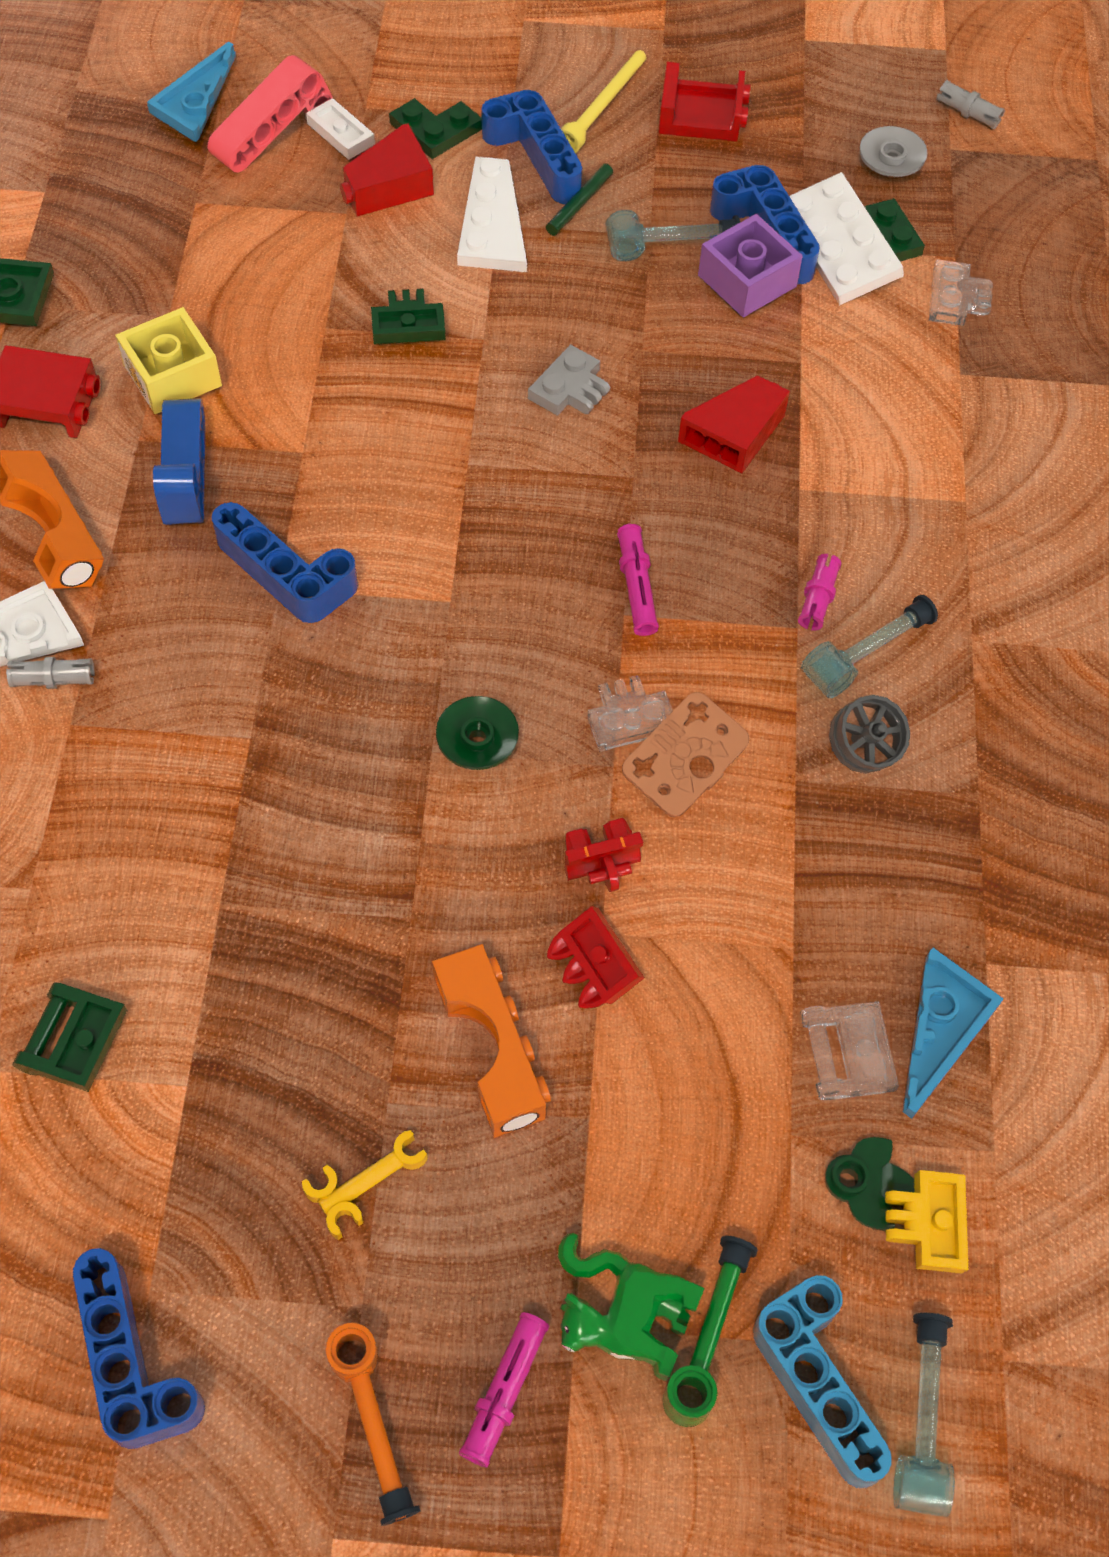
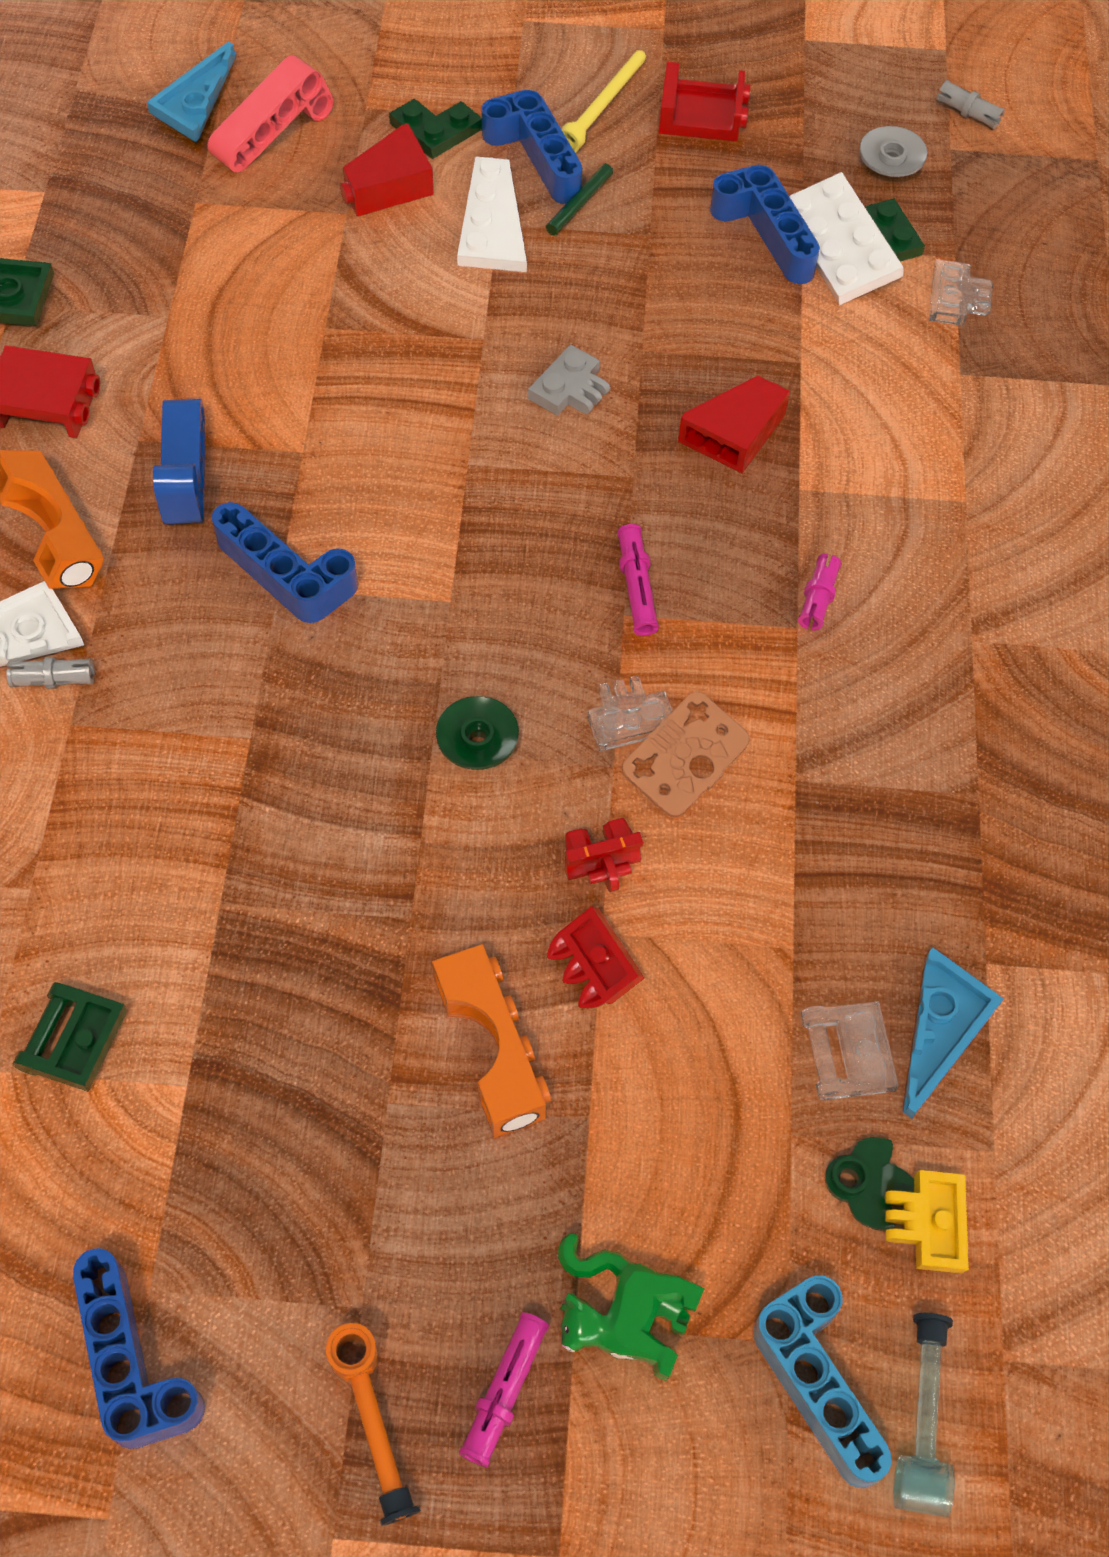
light yellow brick [115,307,222,414] -> none
yellow bar [302,1130,428,1240] -> none
white plate [306,98,375,160] -> none
dark green hinge [371,288,446,344] -> none
clear light blue piece [605,210,740,261] -> none
green piece [663,1236,758,1427] -> none
medium lavender brick [698,214,803,318] -> none
clear light blue piece [801,595,938,698] -> none
dark grey wheel [829,695,910,774] -> none

